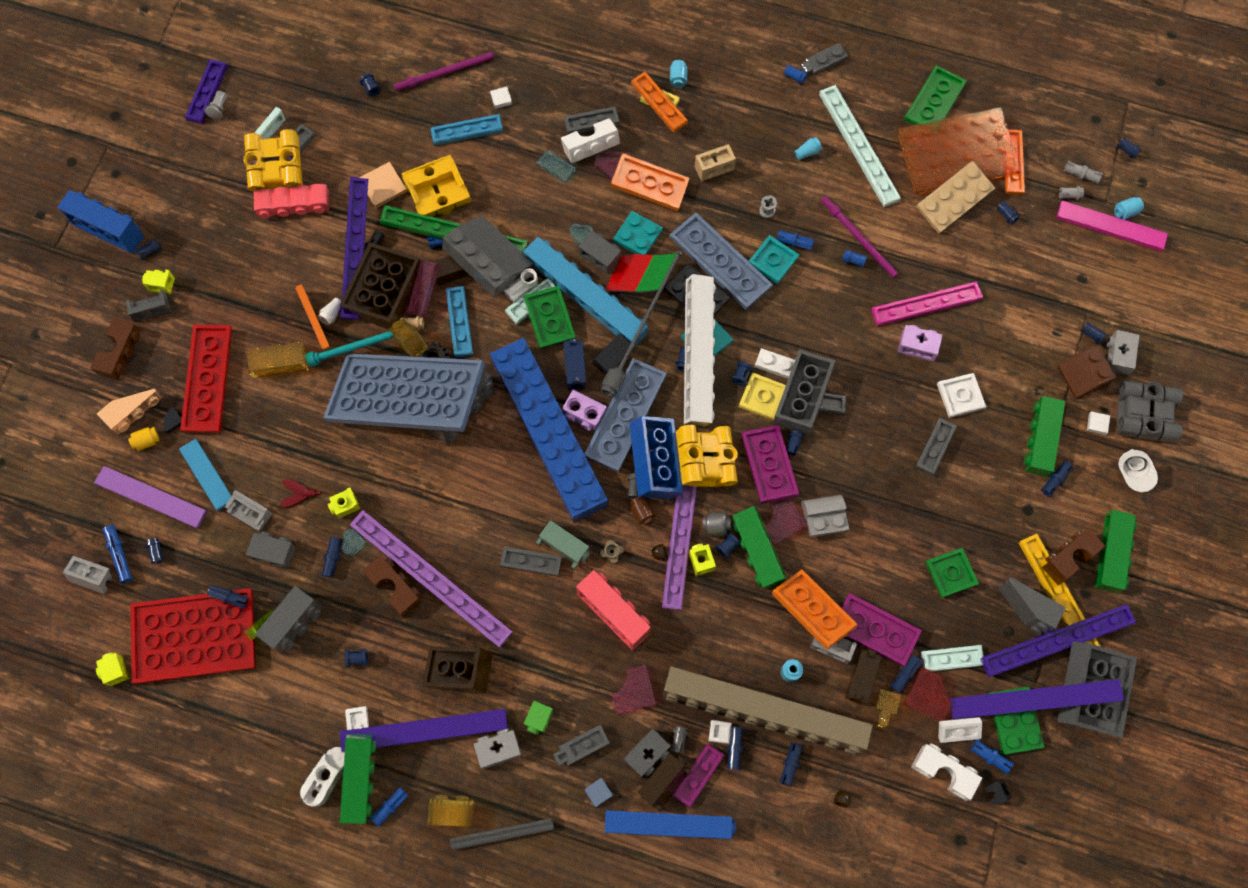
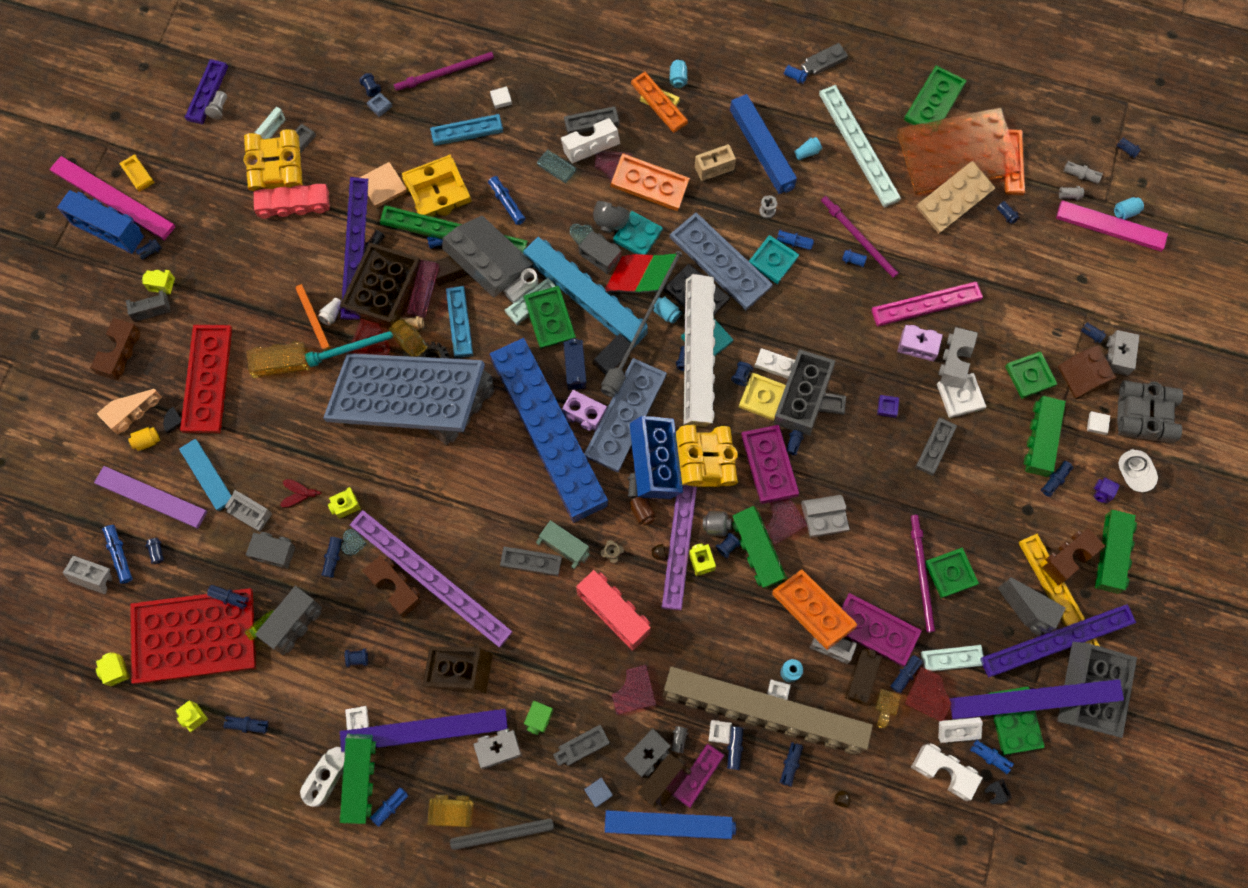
none -> dark pink tile [50,156,175,240]
none -> yellow tile [119,154,154,192]
none -> neon yellow brick [176,700,208,732]
none -> dark blue pin [224,715,269,734]
none -> clear red plate [348,319,391,355]
none -> sand blue tile [367,93,392,117]
none -> blue pin [488,176,526,225]
none -> dark grey cylinder [593,201,630,234]
none -> medium azure brick [654,297,681,324]
none -> blue brick [730,94,797,194]
none -> white tile [767,680,791,700]
none -> dark purple plate [877,395,899,418]
none -> magenta bar [911,515,935,633]
none -> light grey arch [939,327,978,389]
none -> green plate [1005,351,1057,399]
none -> dark purple plate [1093,477,1120,504]

